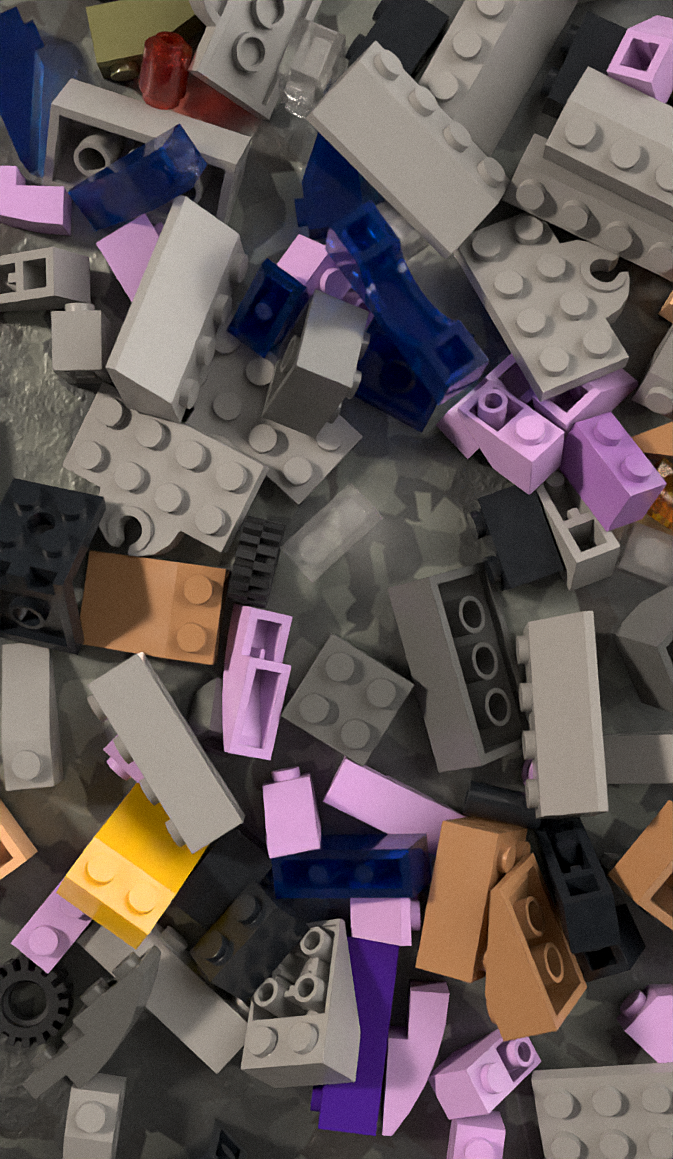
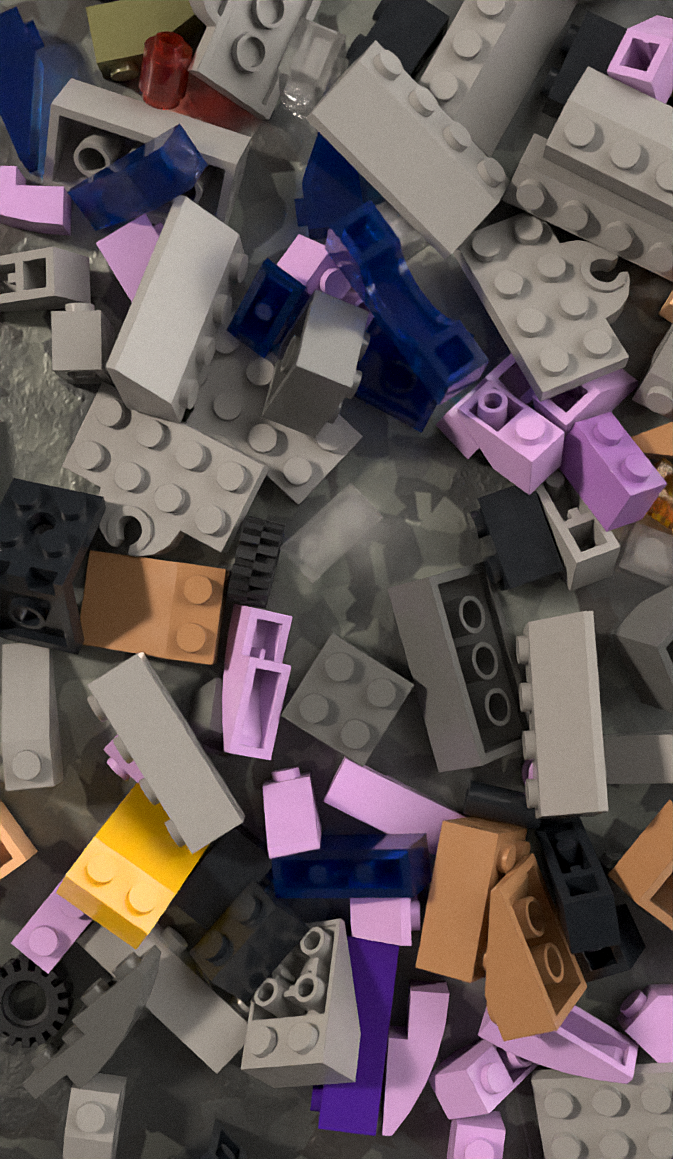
none -> lavender slope [478,1006,639,1084]

